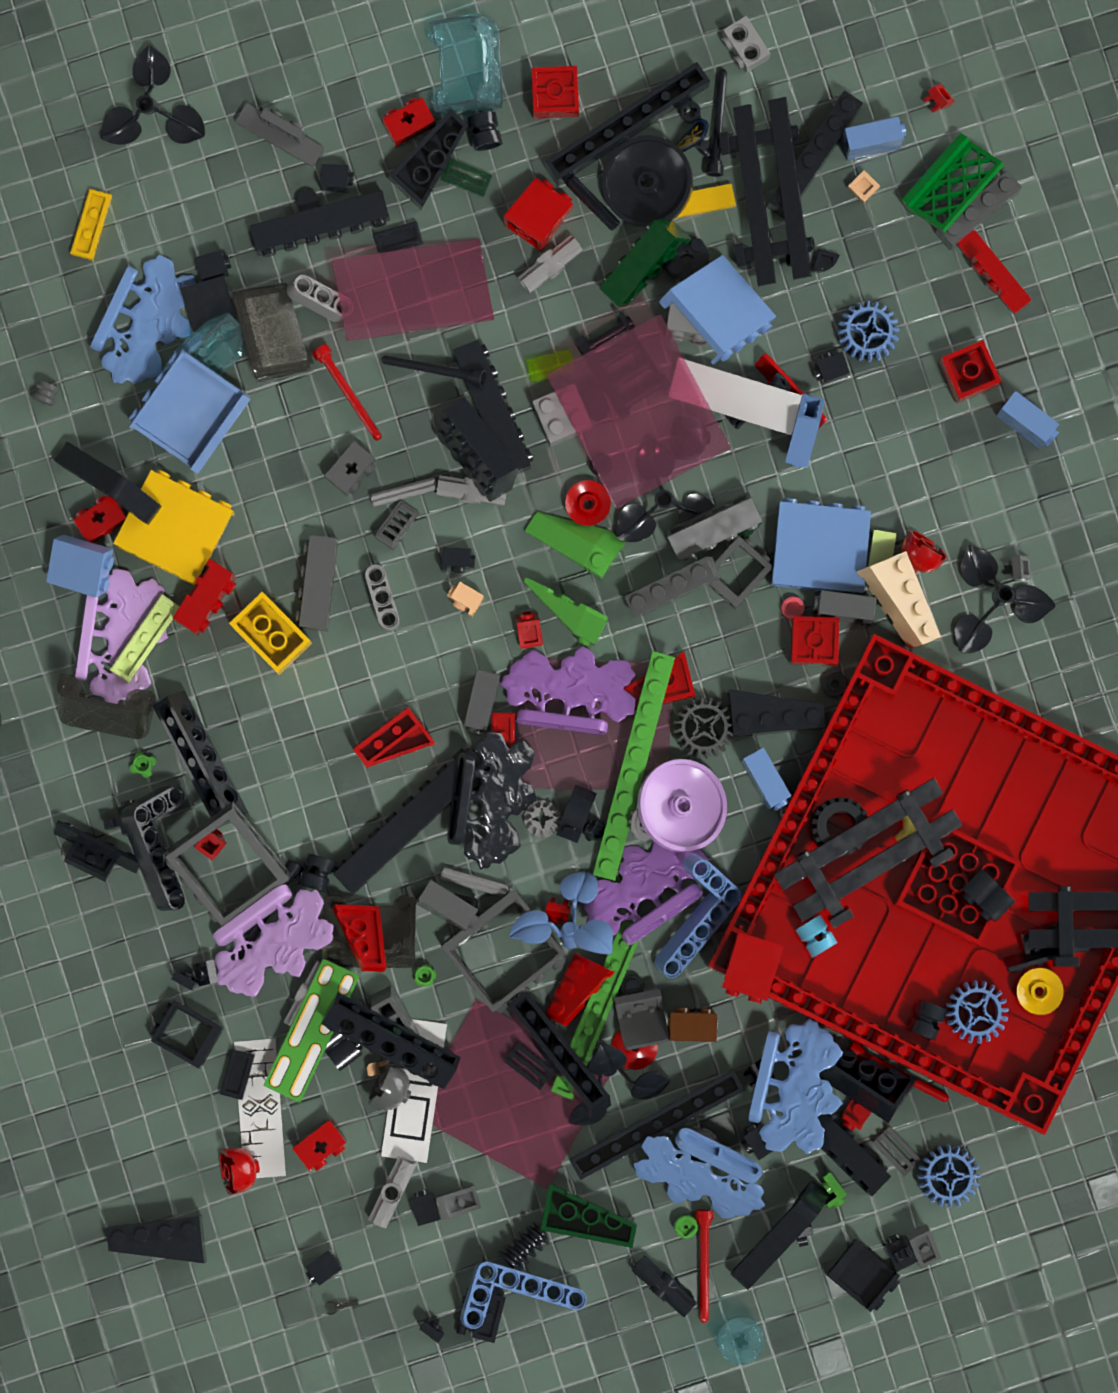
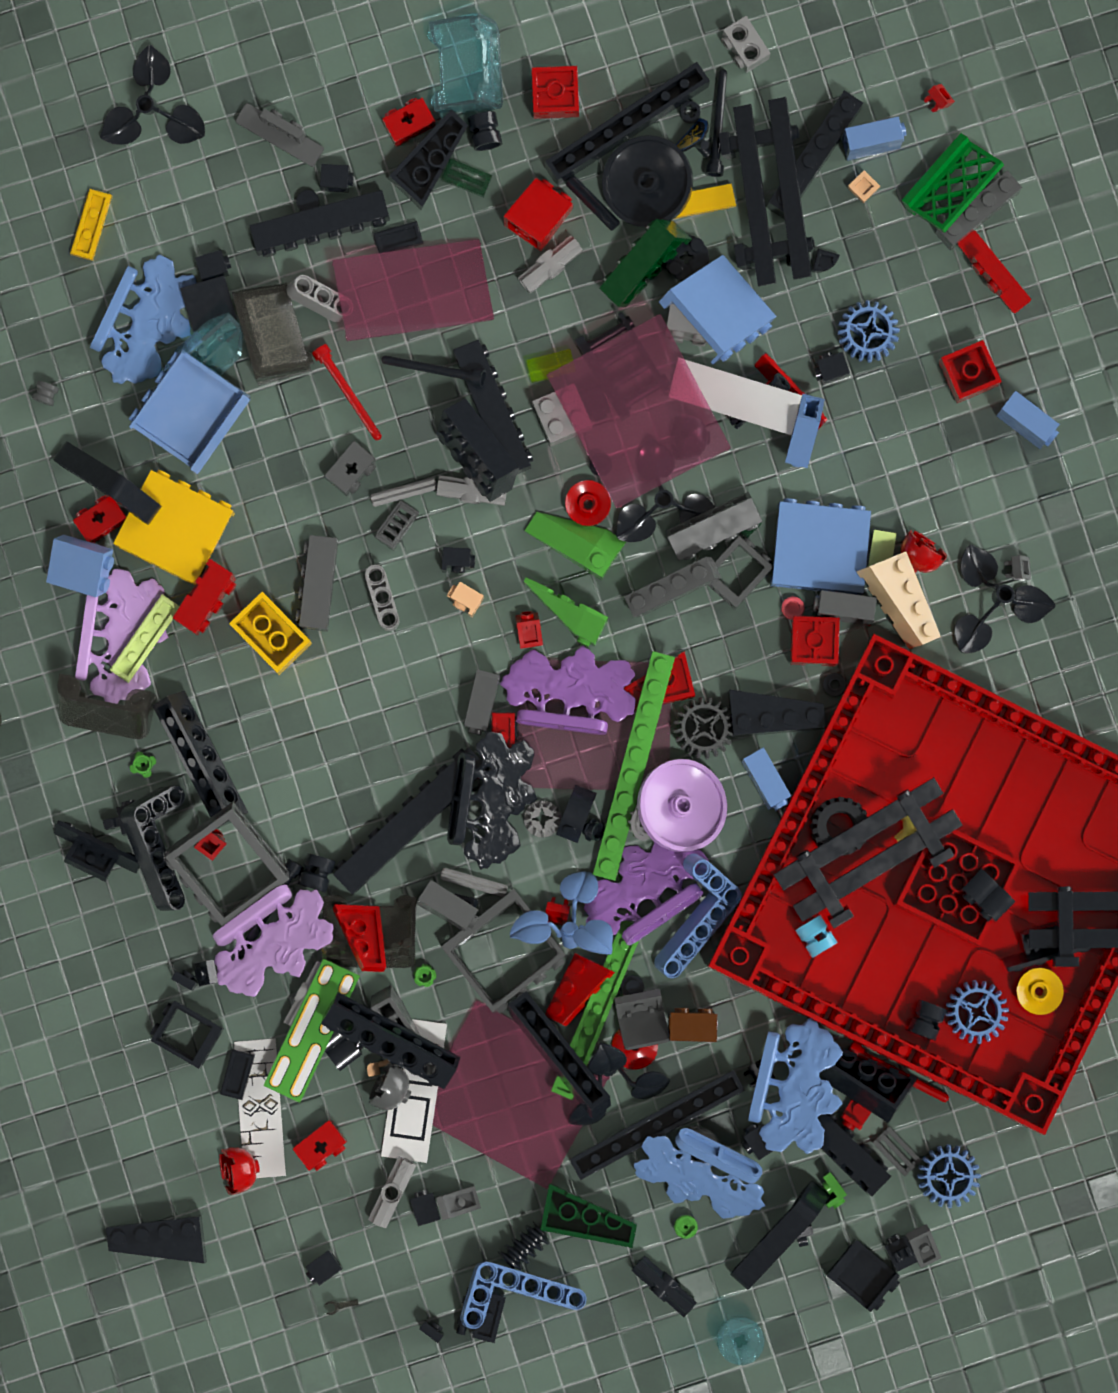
red wedge [352,706,436,768] -> none
black tile [504,1043,554,1090] -> none
red piece [695,1210,714,1323] -> none
red slope [721,933,784,1004] -> none

